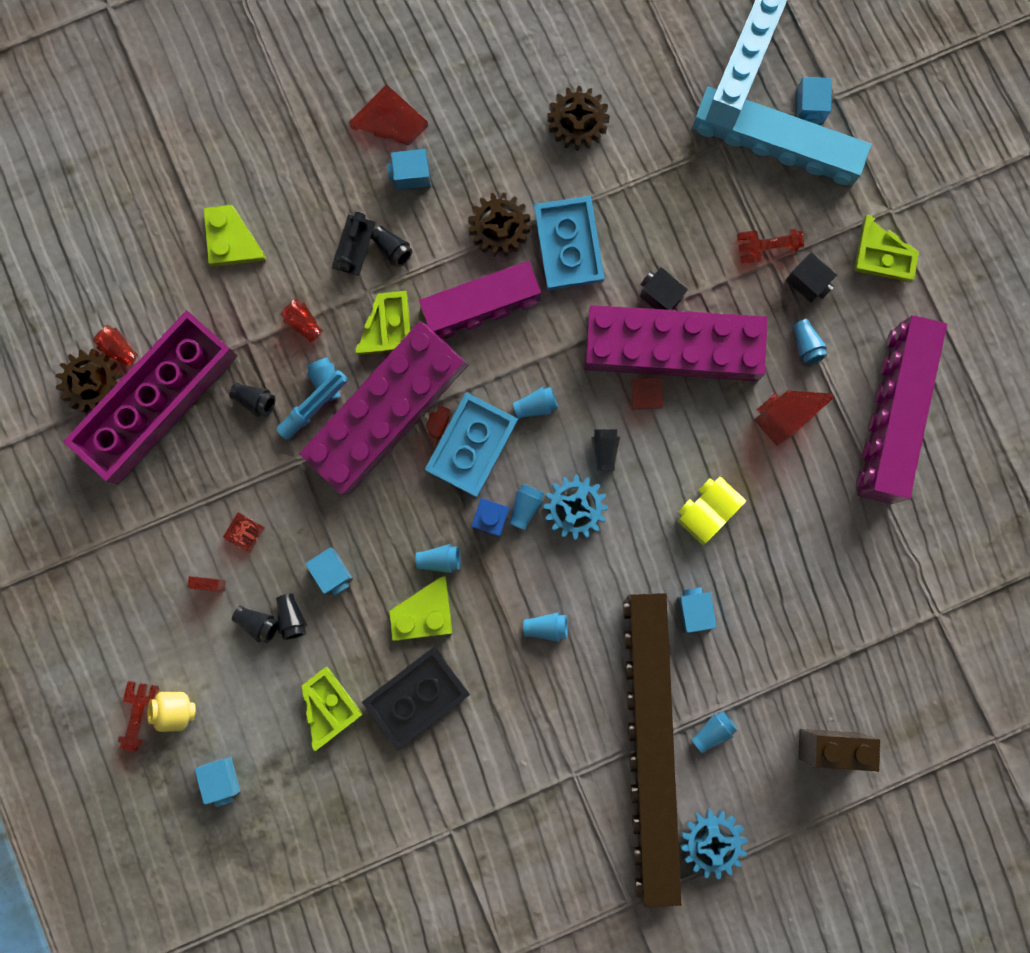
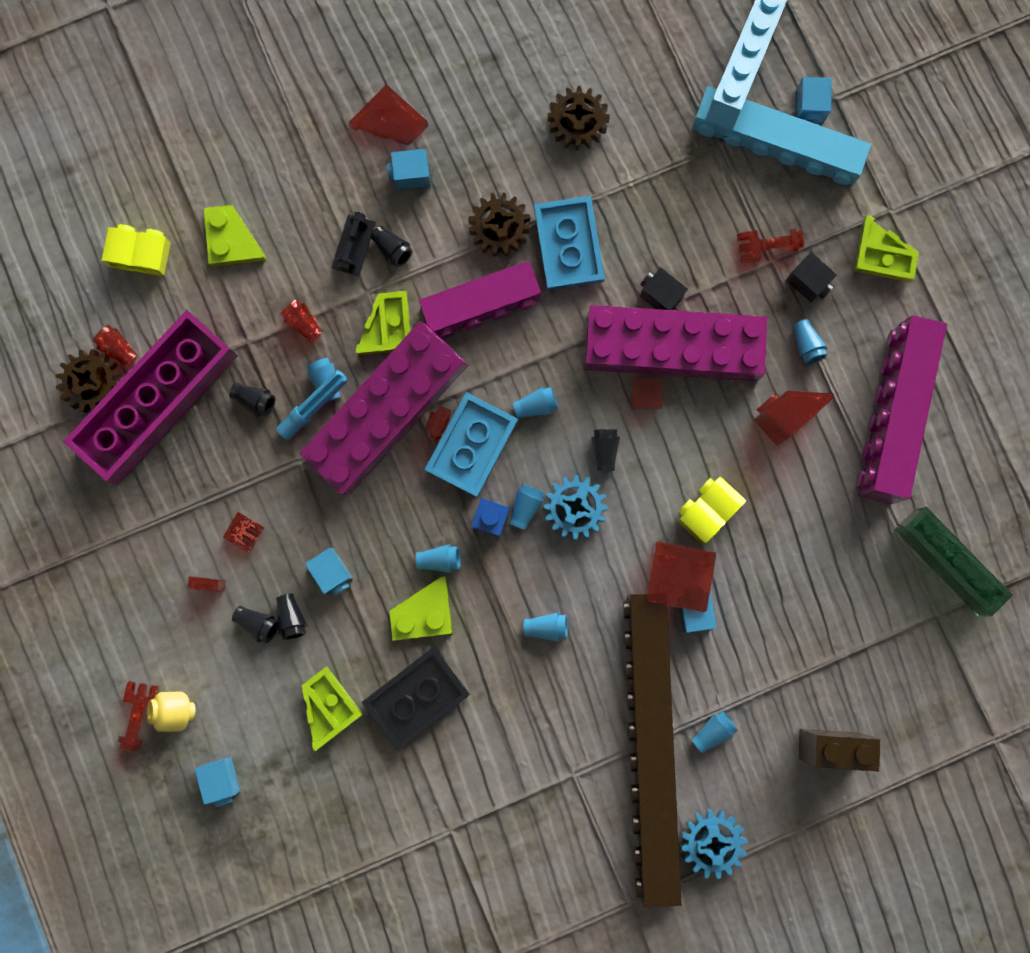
none -> neon yellow brick [101,224,171,276]
none -> clear red bracket [646,541,717,612]
none -> clear green brick [894,506,1013,617]

